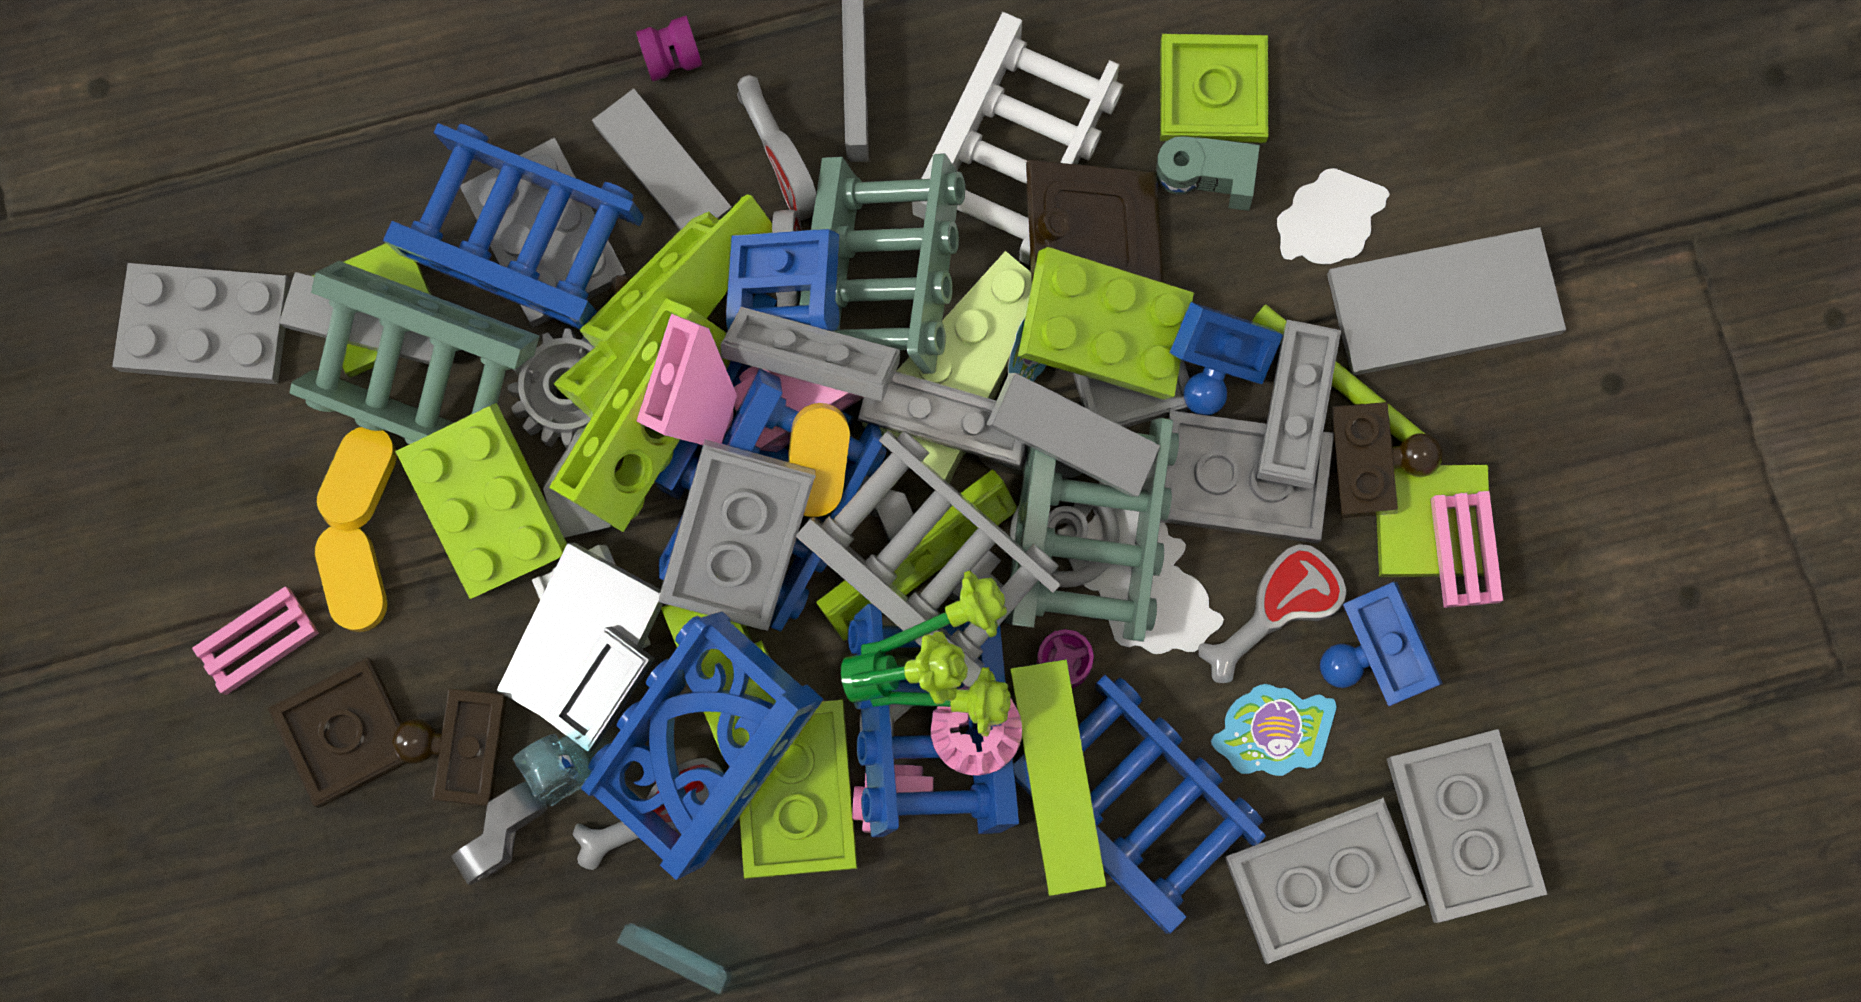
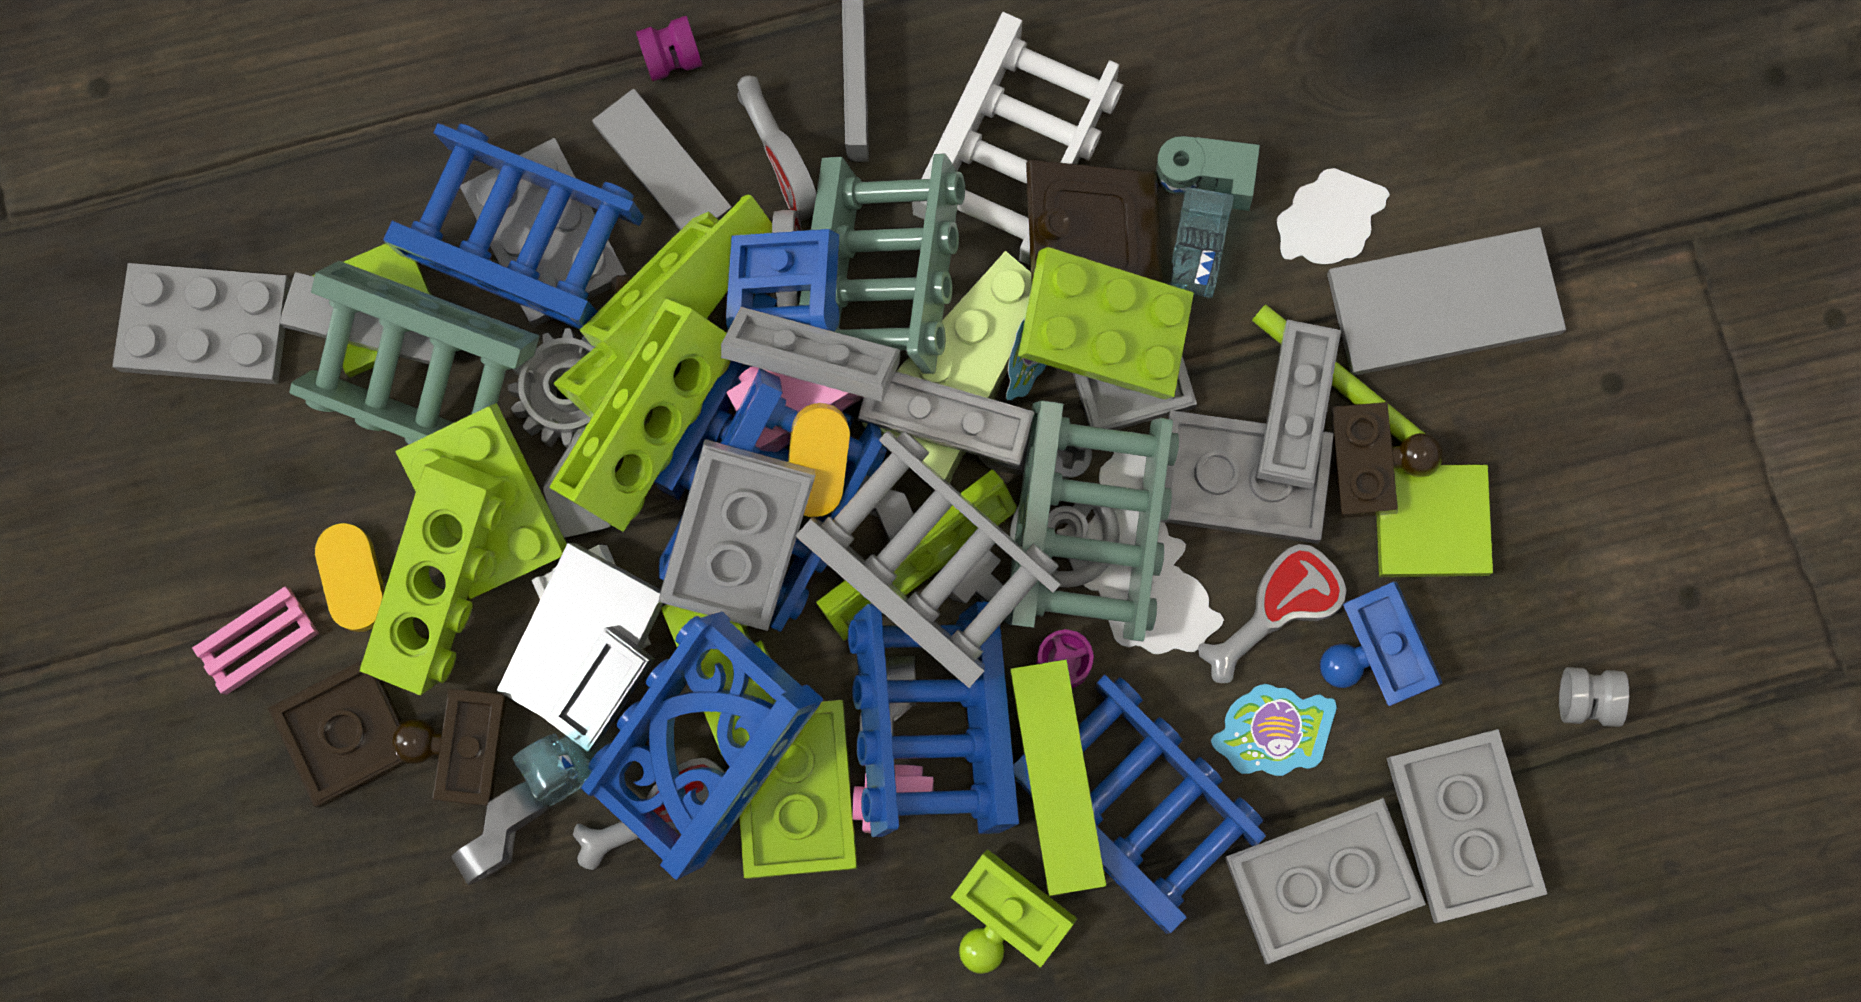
yellow tile [317,427,397,531] -> none
clear light blue tile [617,923,733,994] -> none
bright pink slope [636,314,737,445] -> none
lime plant [841,570,1011,737] -> none
bright pink gear [931,686,1022,776] -> none
light grey tile [986,373,1160,497] -> none
lime tile [1160,34,1268,143] -> none
blue plate [1169,302,1283,416] -> none
bright pink tile [1431,491,1503,608] -> none
none -> lime brick [360,457,506,696]
none -> lime plate [951,849,1077,974]
none -> clear light blue leg [1170,187,1234,298]
none -> light grey wheel [1559,667,1629,727]

